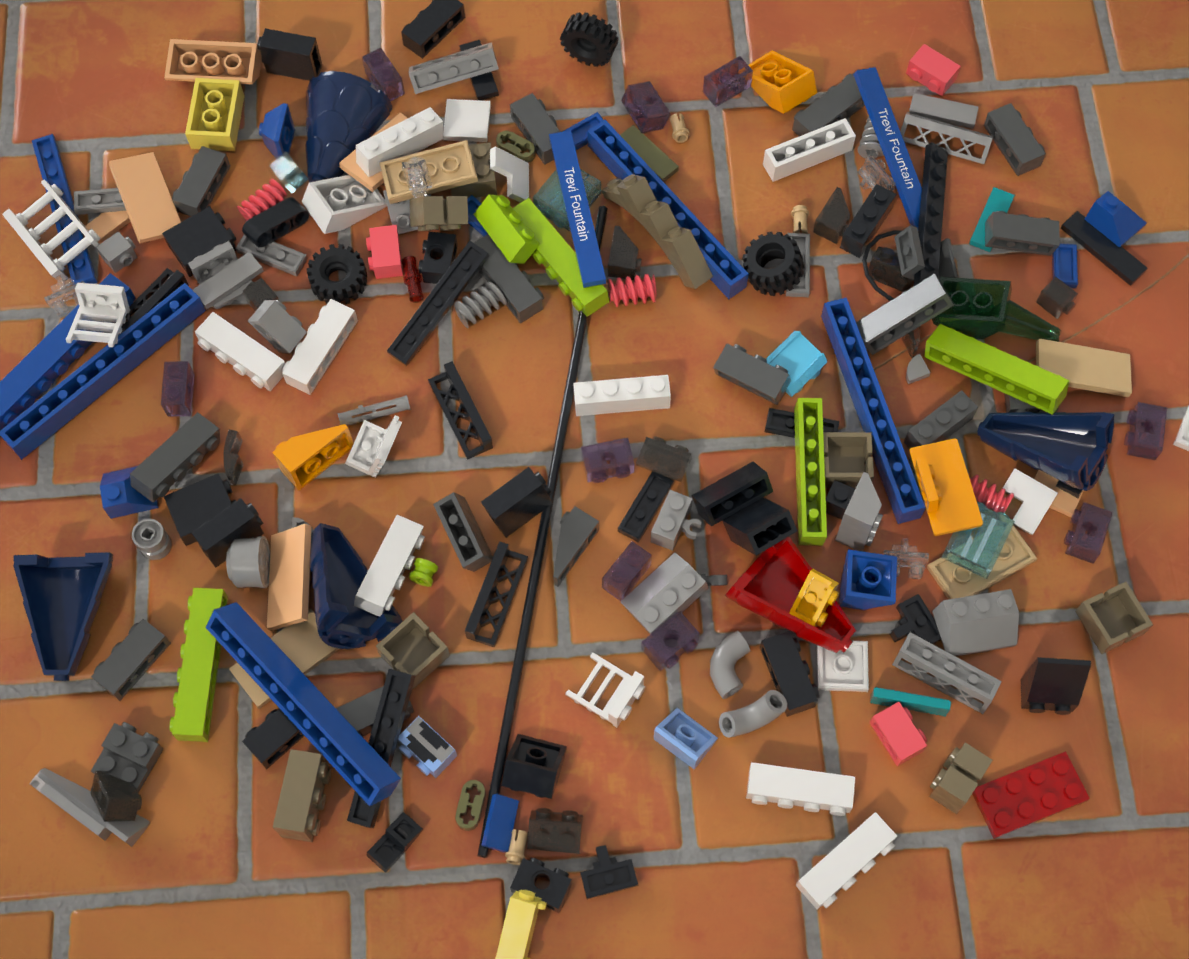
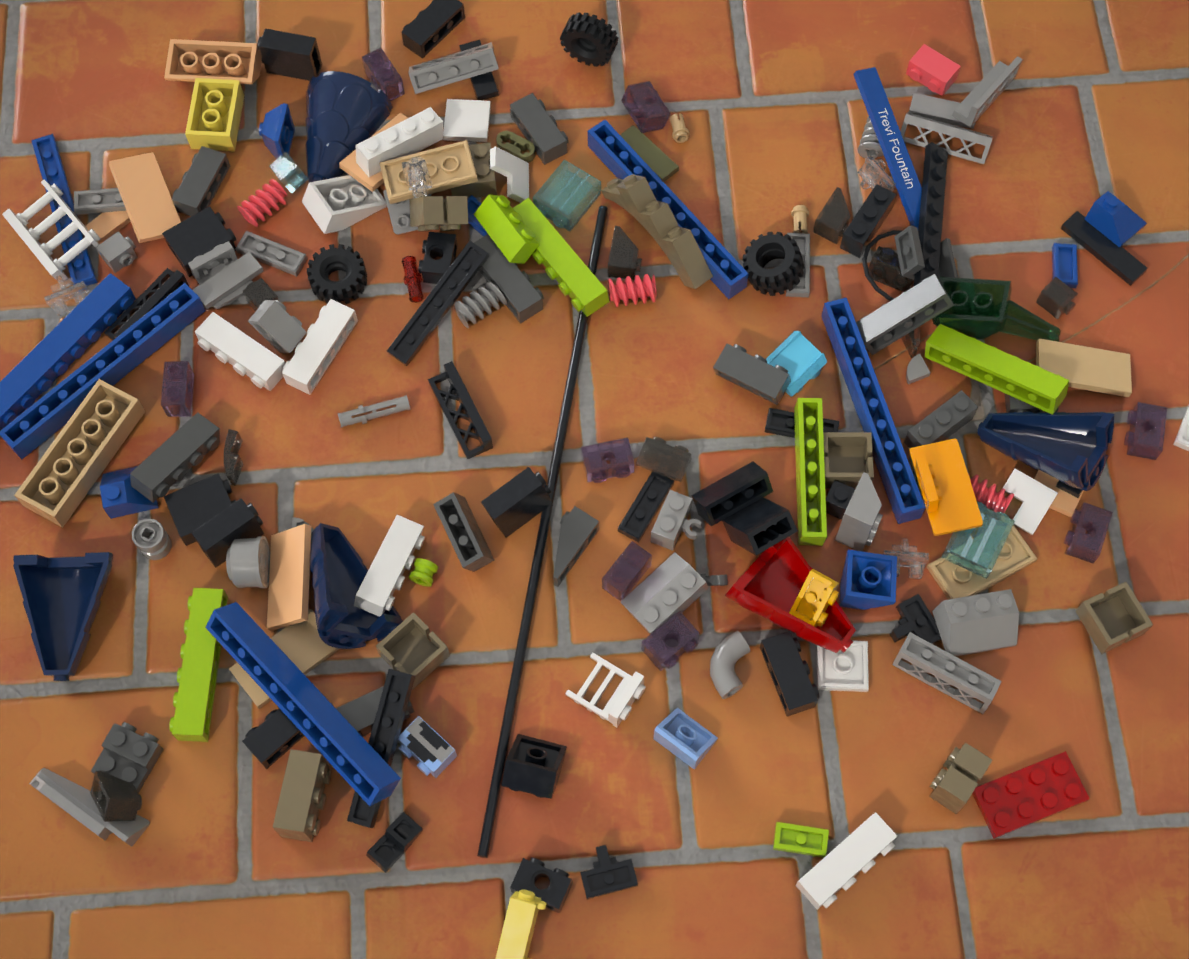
white plate [66,283,130,347] -> none
dark grey brick [91,619,171,701] -> none
black beam [242,197,309,248] -> none
light orange slope [272,424,354,491] -> none
white plate [345,415,402,478] -> none
coral brick [366,225,403,279] -> none
olive beam [455,780,486,831] -> none
black fence [465,541,528,648] -> none
blue tile [481,794,519,853] -> none
tan pin [505,830,529,865] -> none
clear smoke bracket [527,808,583,854] -> none
blue tile [549,130,606,288] -> none
blue tile [564,112,604,150] -> none
white brick [573,375,671,416] -> none
brick [703,56,753,107] -> none
light grey cylinder [719,690,787,738] -> none
light orange slope [739,51,817,114] -> none
white brick [746,762,855,816] -> none
white brick [763,118,856,182] -> none
dark grey brick [792,69,865,136] -> none
teal tile [870,687,951,717] -> none
coral brick [870,702,927,766] -> none
teal tile [969,187,1015,252] -> none
dark grey brick [984,103,1046,176] -> none
dark grey brick [985,211,1060,256] -> none
black slope [1021,657,1091,715] -> none
none -> tan brick [14,379,146,528]
none -> lime plate [773,822,829,858]
none -> light grey fence [952,56,1023,128]

